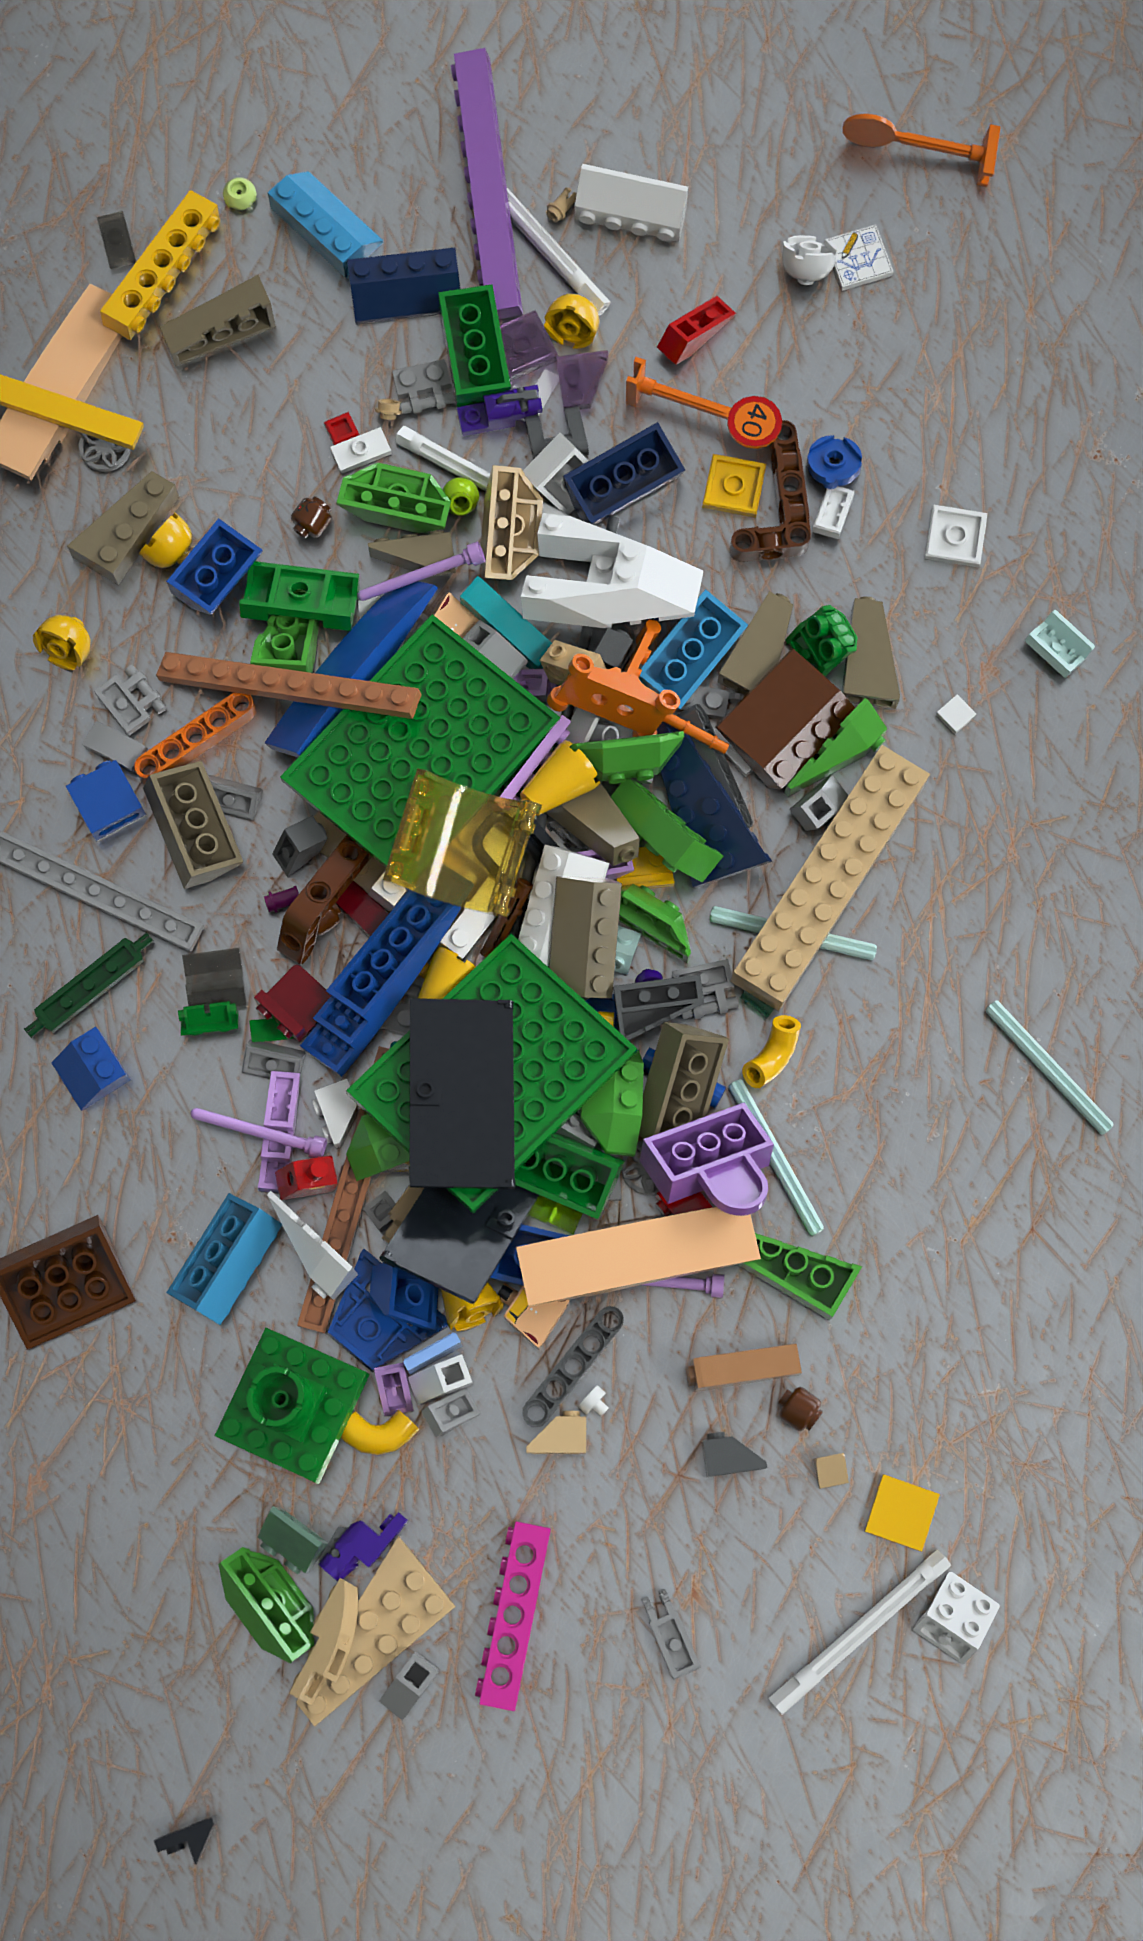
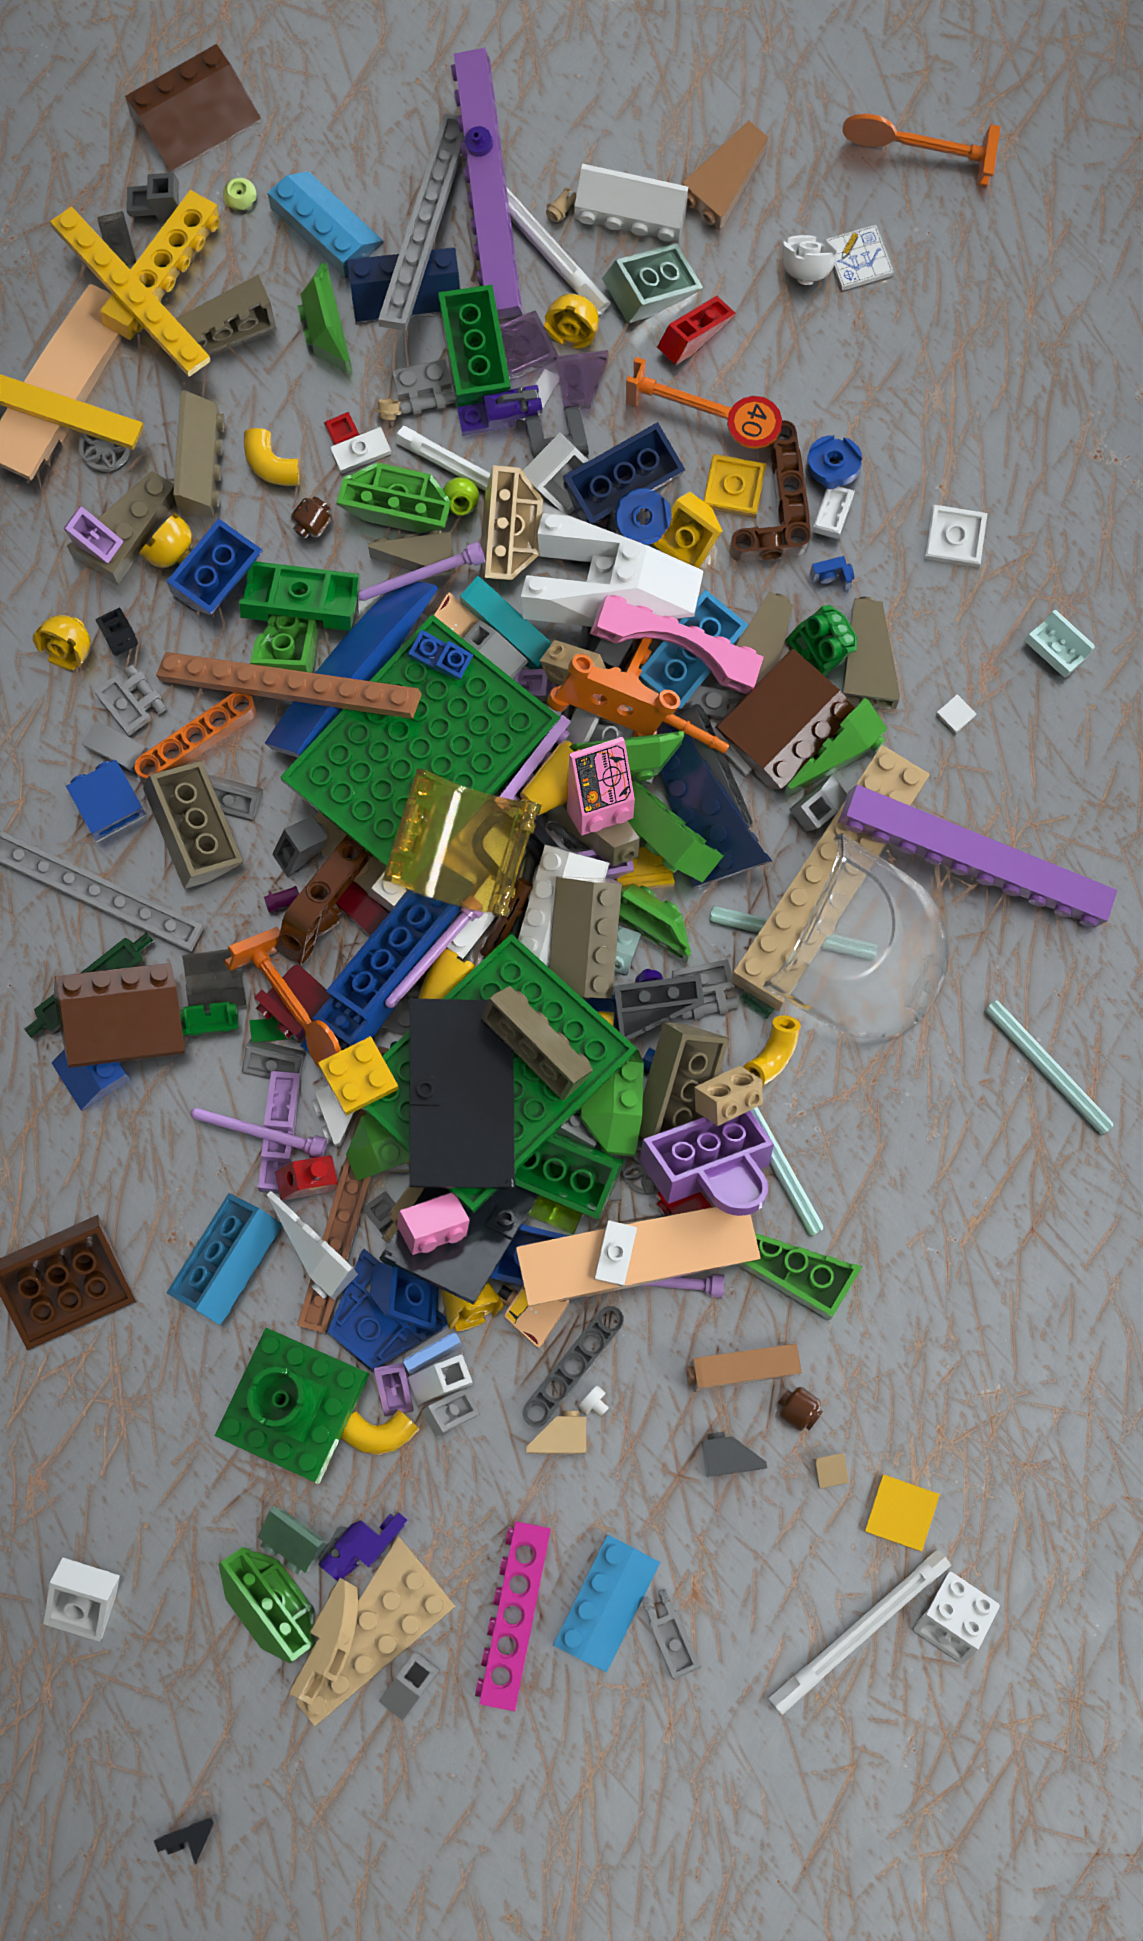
none -> white slope [43,1558,120,1642]
none -> yellow plate [50,206,210,377]
none -> reddish brown slope [54,963,185,1068]
none -> lavender slope [63,506,124,564]
none -> black slope [95,607,138,656]
none -> reddish brown slope [125,44,262,173]
none -> dark grey brick [126,172,179,220]
none -> dark tan slope [173,391,225,517]
none -> orange piece [224,927,341,1069]
none -> yellow cylinder [244,428,299,486]
none -> bright green wedge [297,263,352,373]
none -> yellow plate [318,1036,398,1116]
none -> light grey plate [378,114,465,331]
none -> lavender piece [385,895,487,1008]
none -> bright pink brick [397,1193,470,1255]
none -> blue slope [407,629,473,680]
none -> dark purple tile [465,126,493,157]
none -> dark tan slope [481,986,593,1101]
none -> dark azure slope [553,1535,660,1672]
none -> bright pink slope [567,737,635,836]
none -> bright pink arch [590,595,764,694]
none -> white plate [594,1220,637,1287]
none -> sand green slope [602,243,703,323]
none -> blue plate [615,488,671,545]
none -> yellow slope [652,492,723,569]
none -> medium nougat slope [682,120,768,230]
none -> tan brick [695,1066,763,1126]
none -> clear windscreen [763,833,949,1038]
none -> blue bracket [810,556,855,591]
none -> medium lavender brick [838,785,1117,927]

